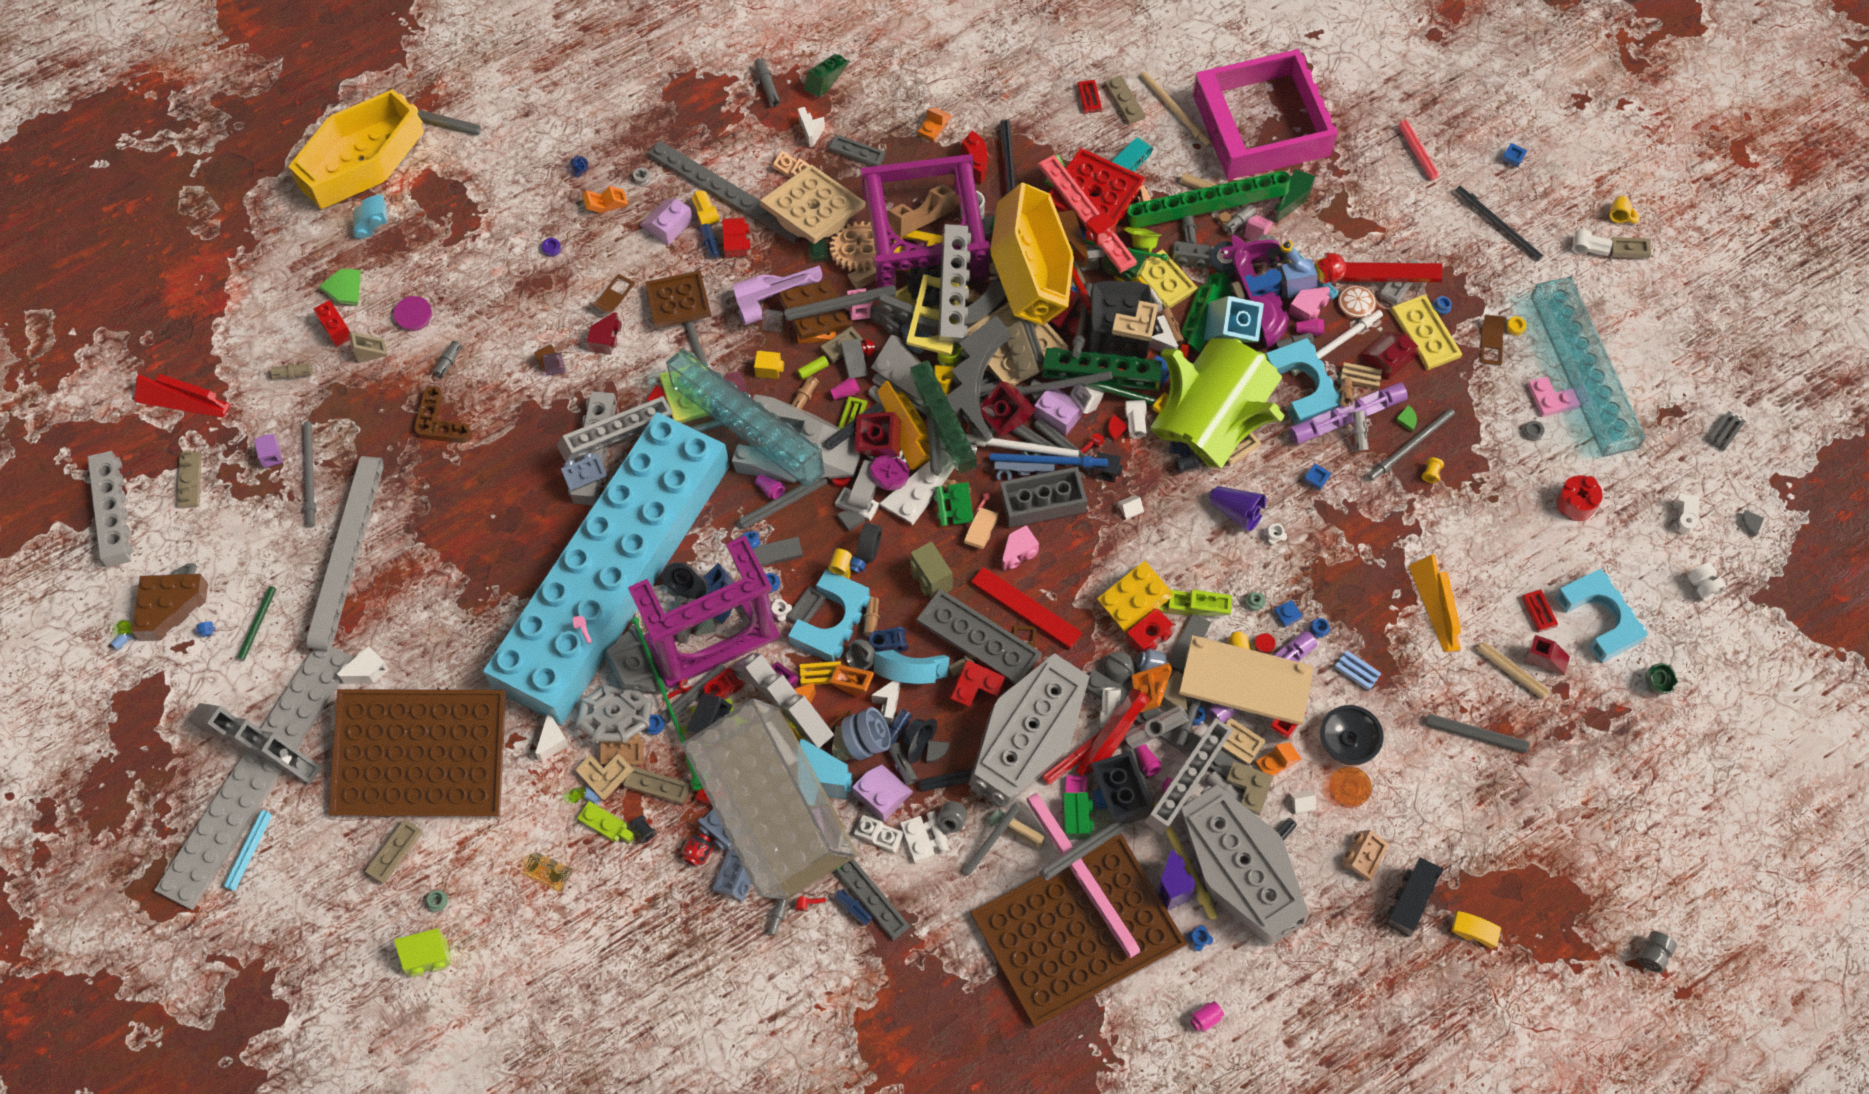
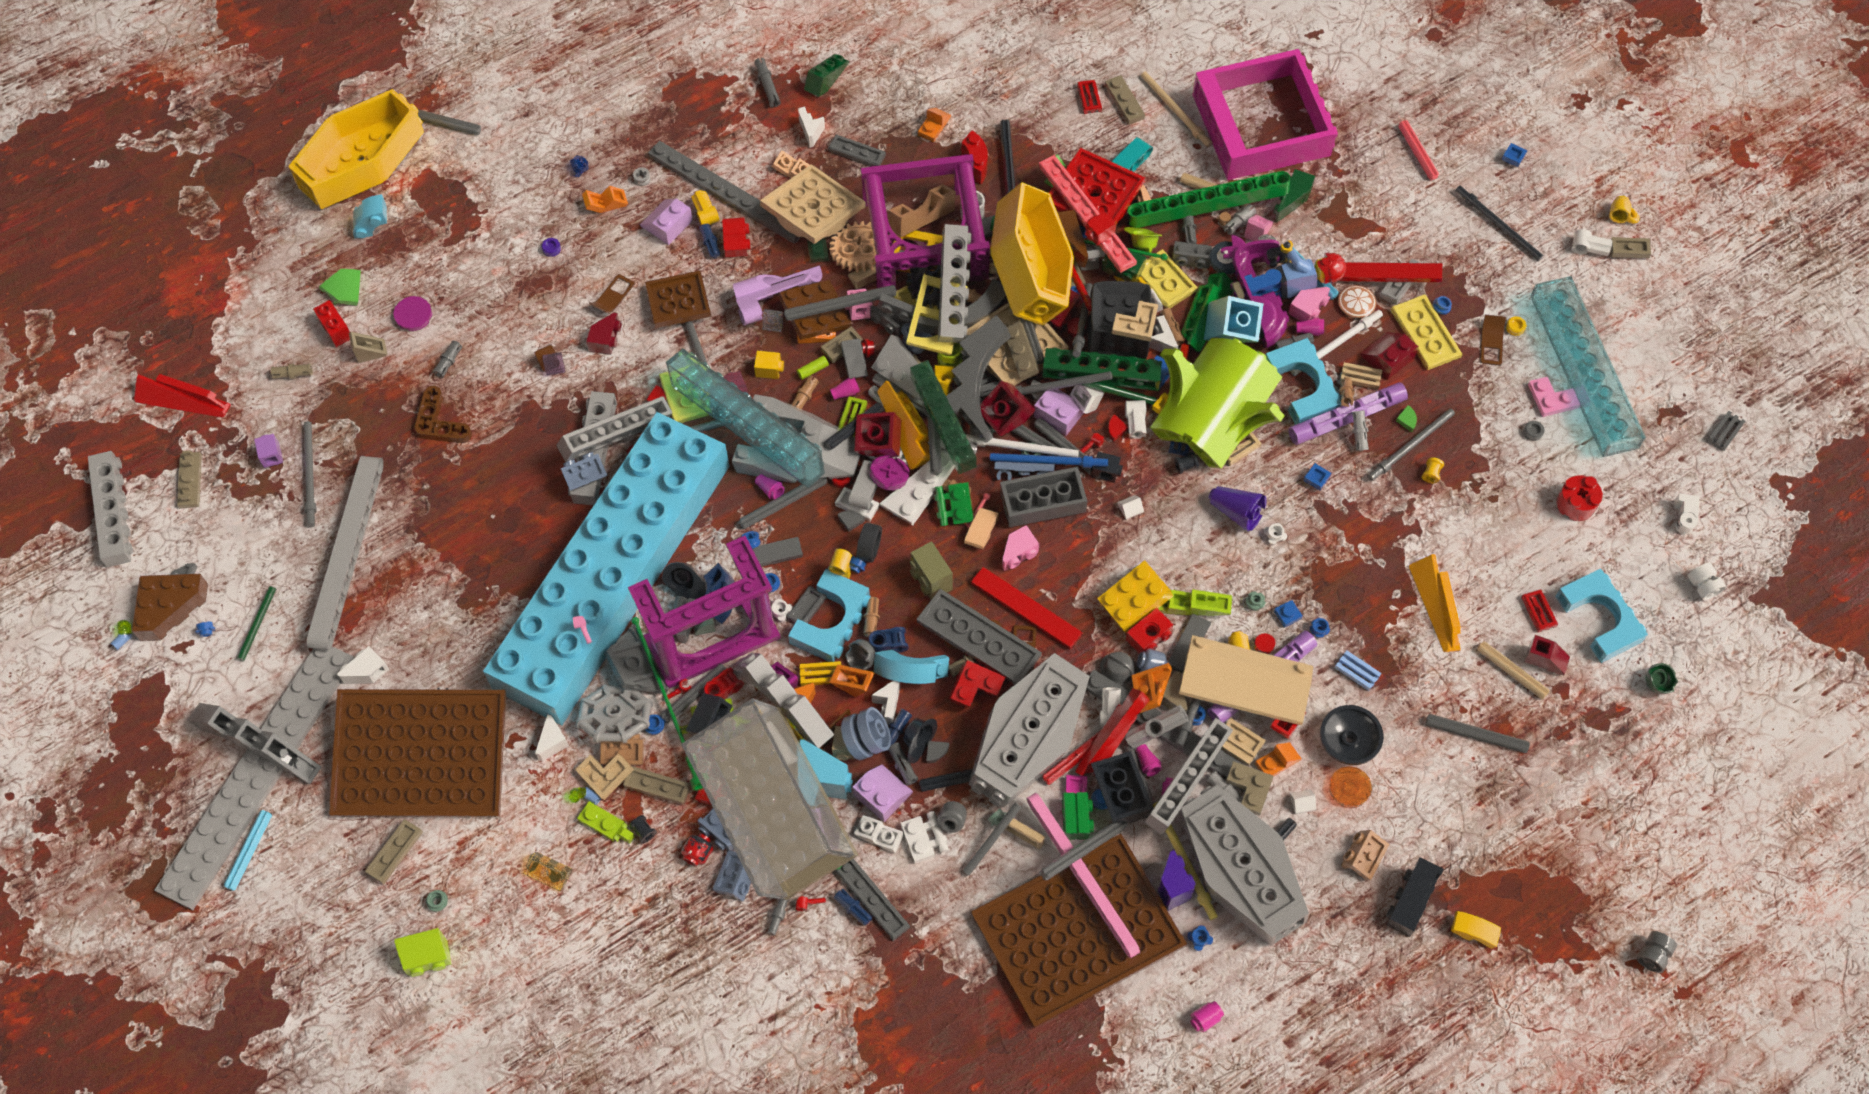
dark grey tile [1742,510,1764,537] -> none

